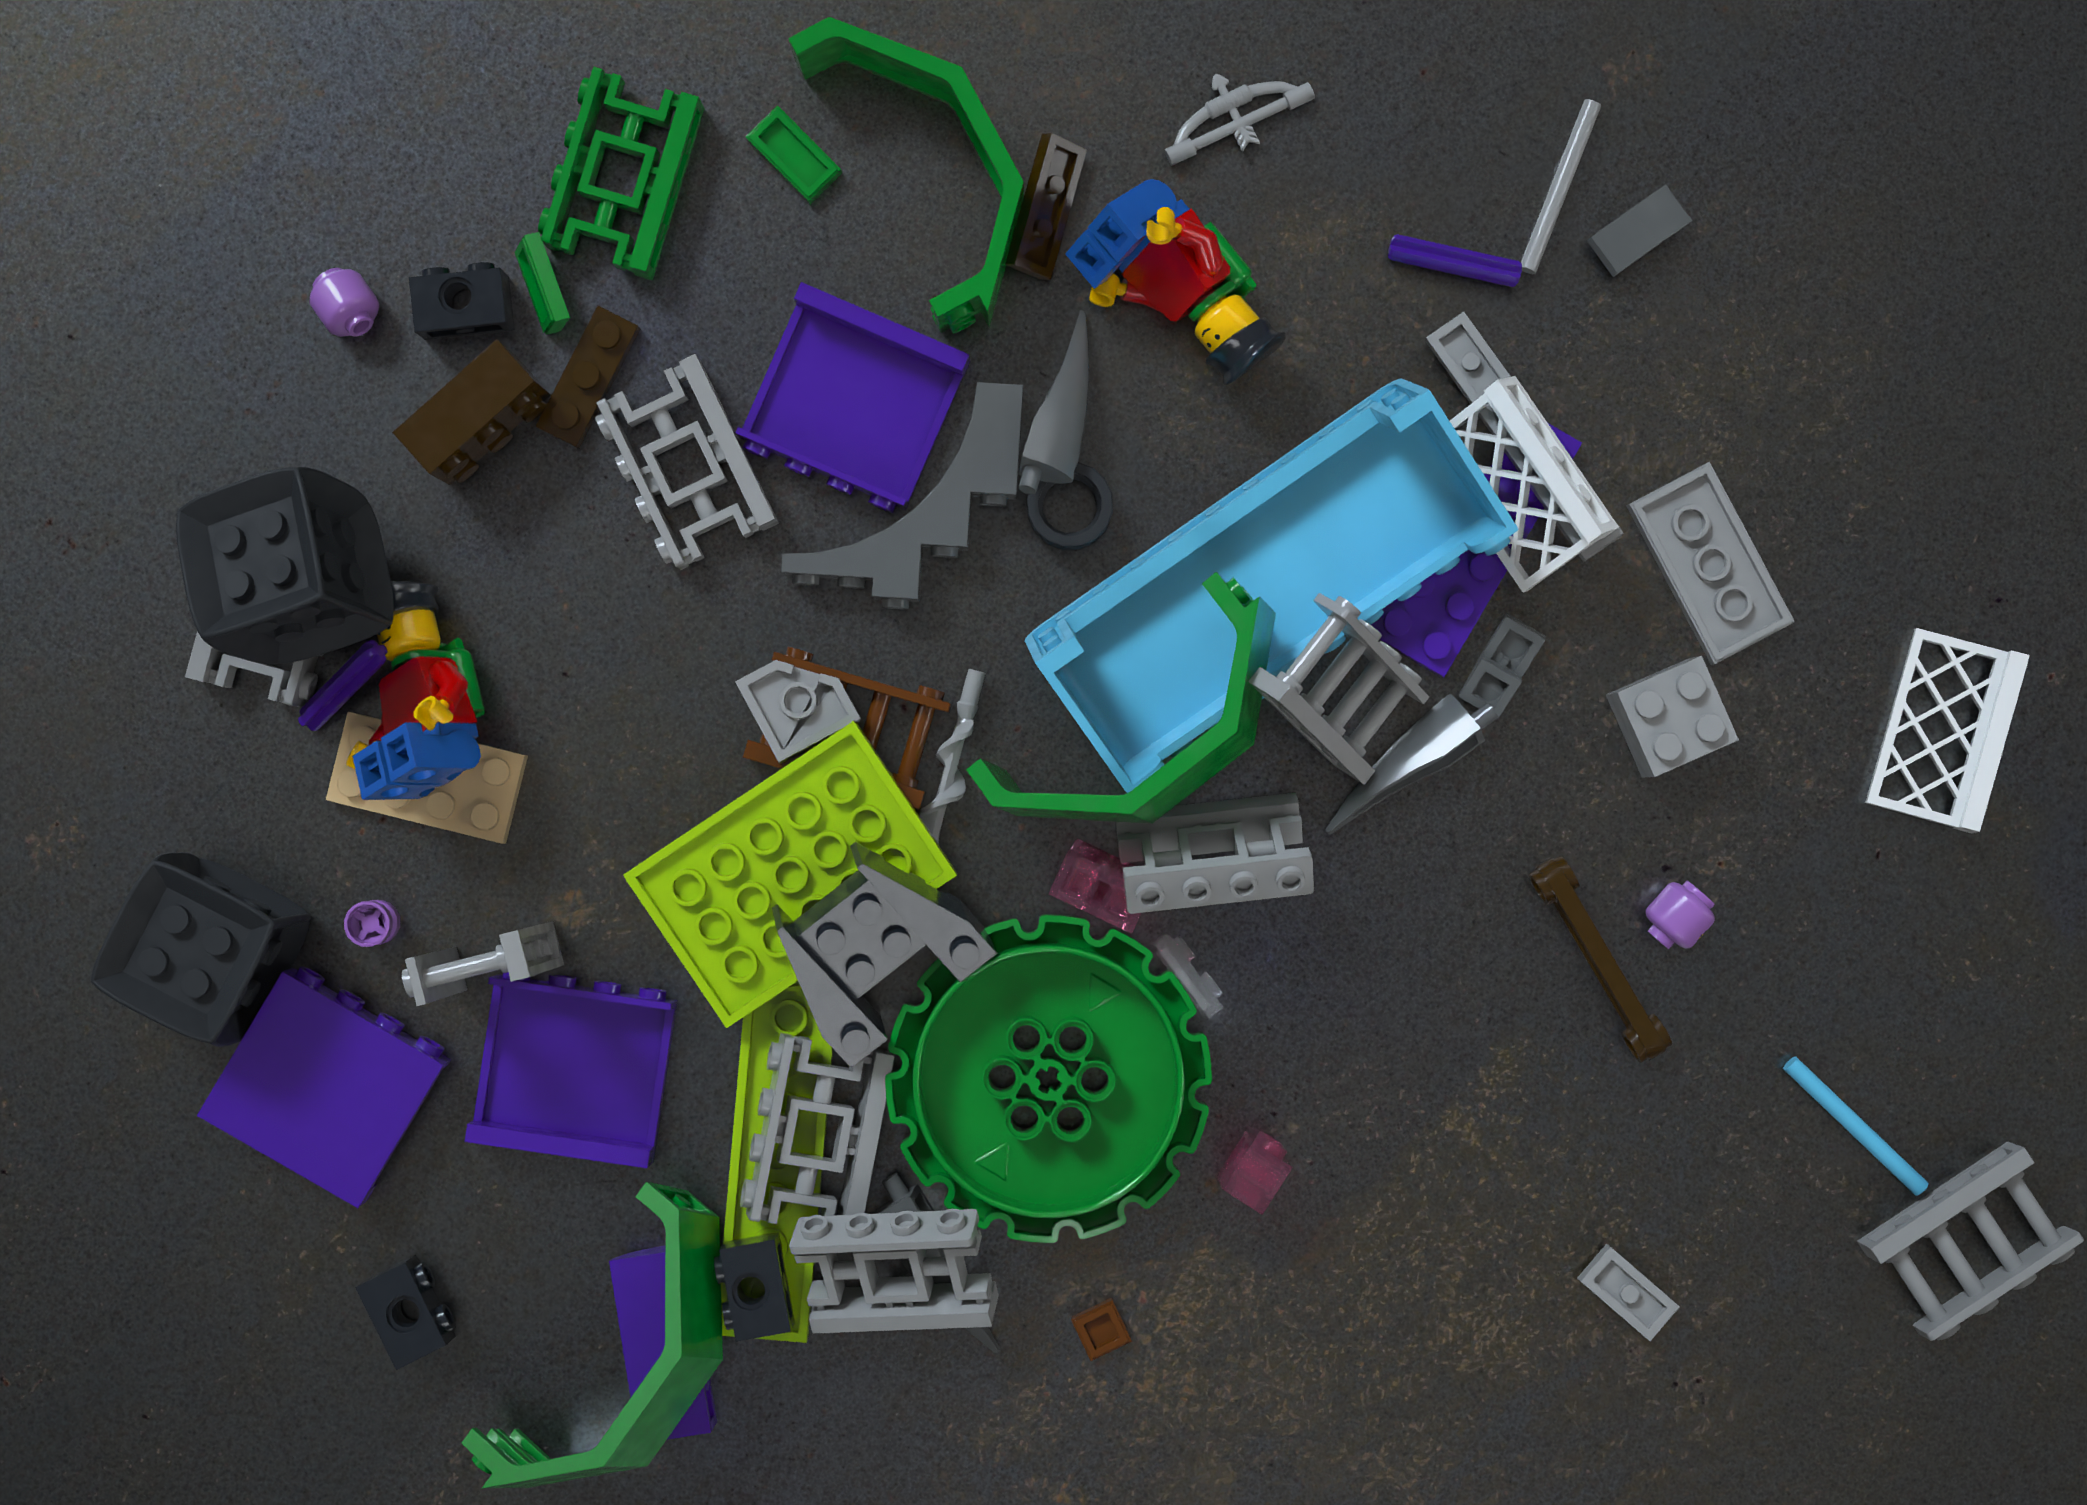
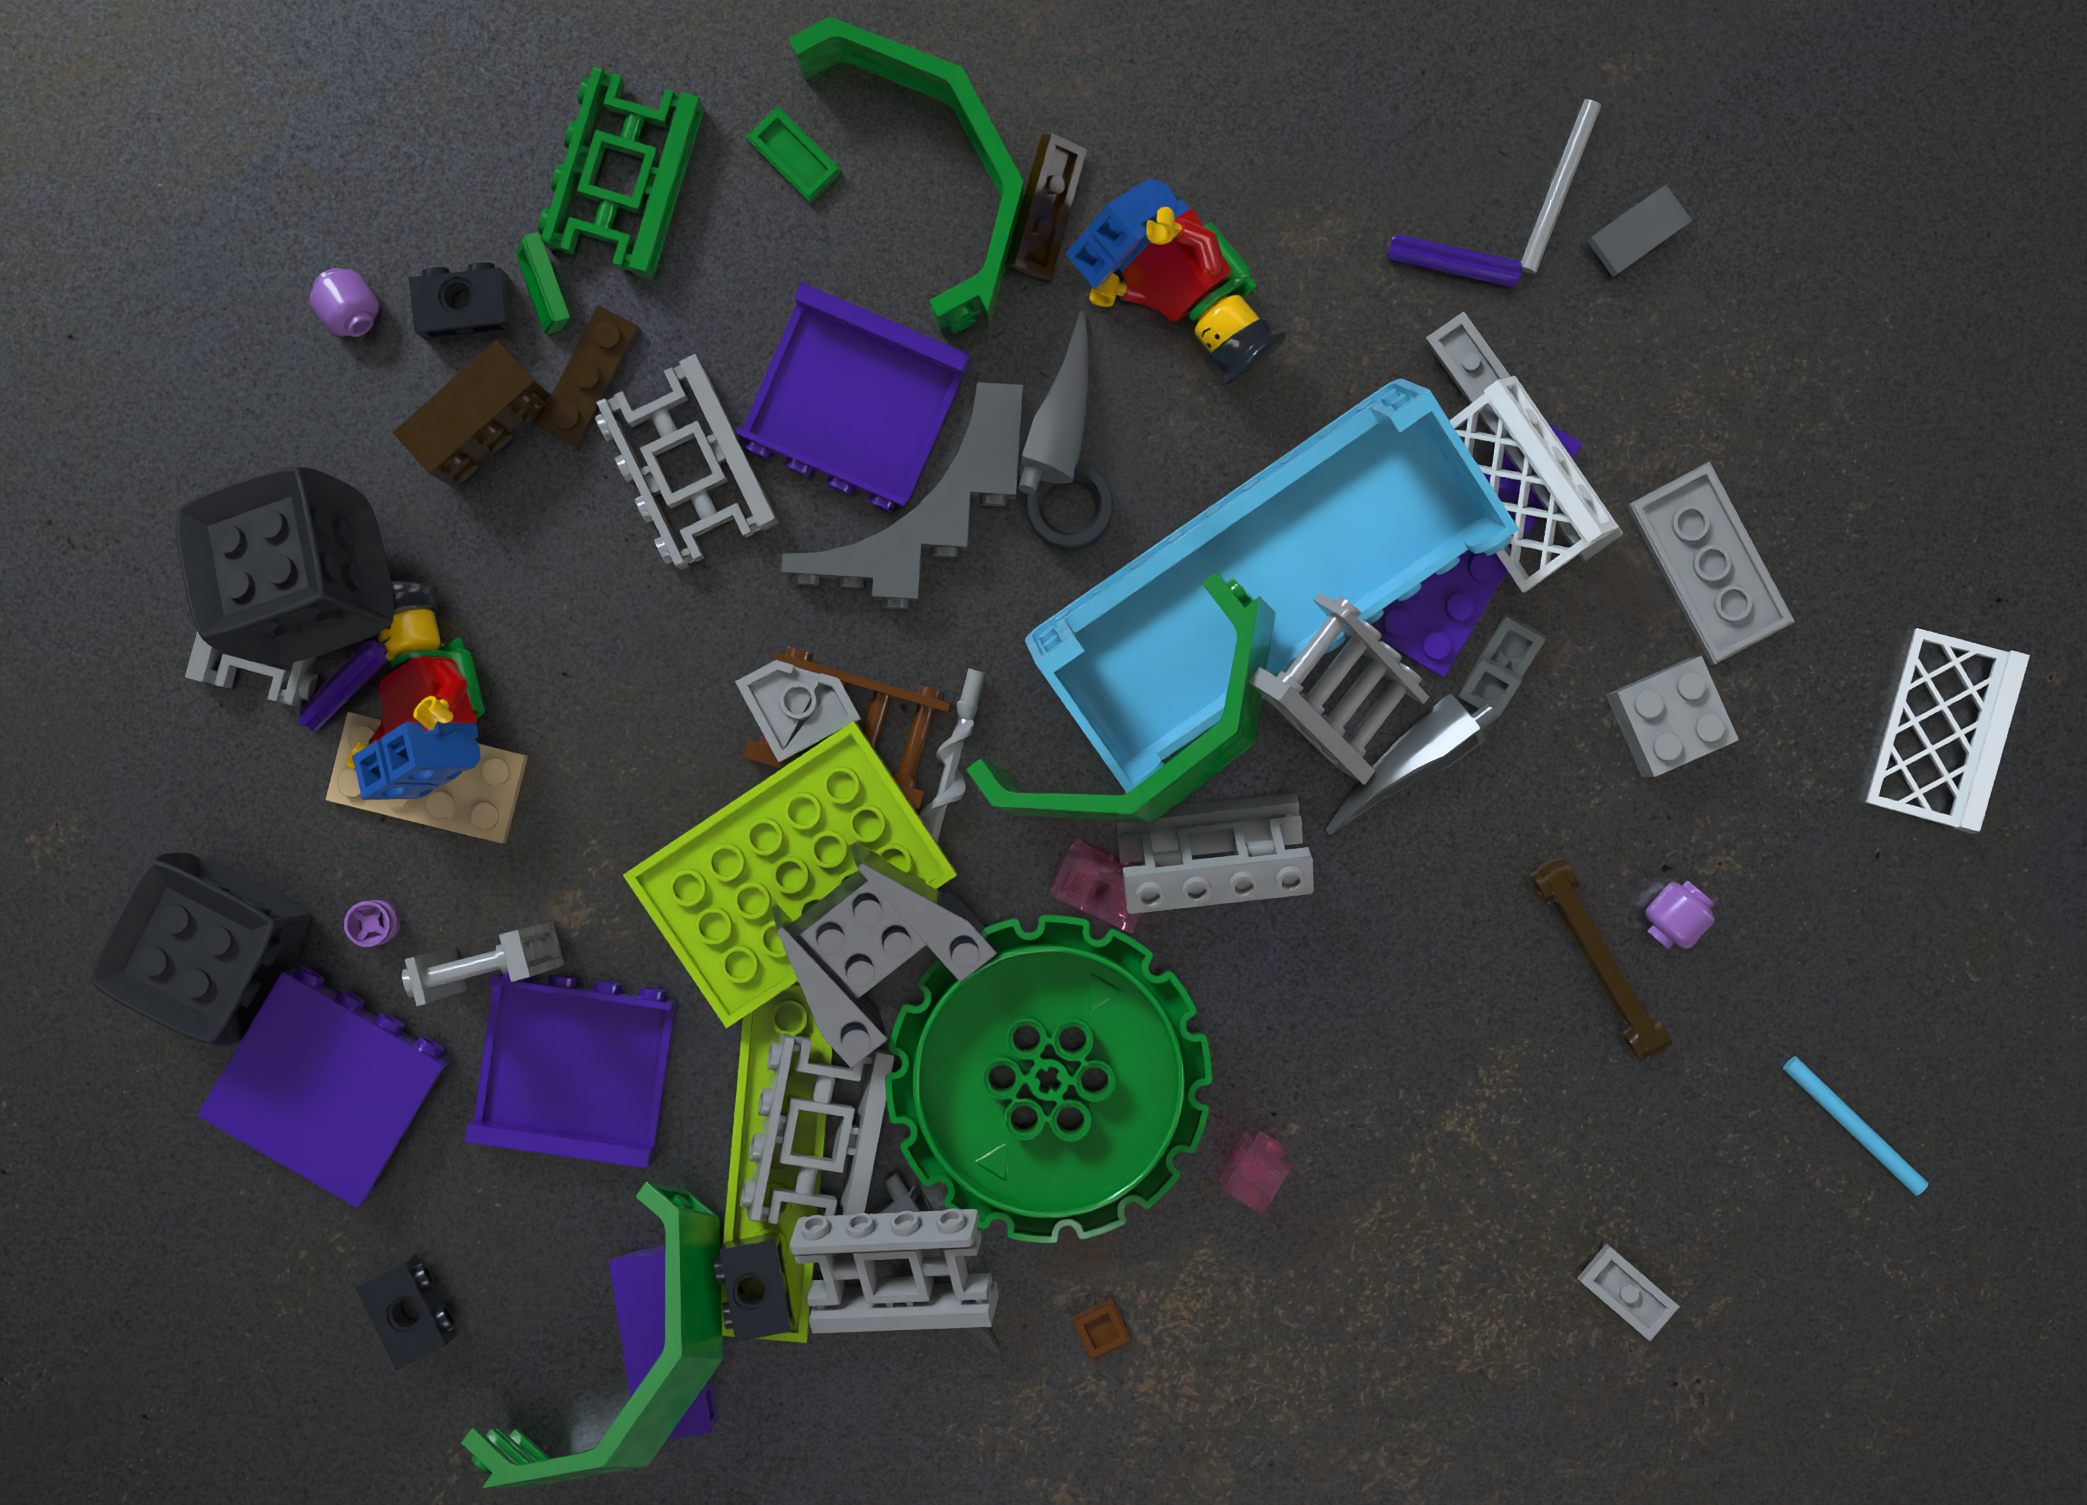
clear plate [1149,934,1224,1019] -> none
light grey piece [1164,74,1315,166] -> none
light grey fence [1857,1142,2084,1341] -> none

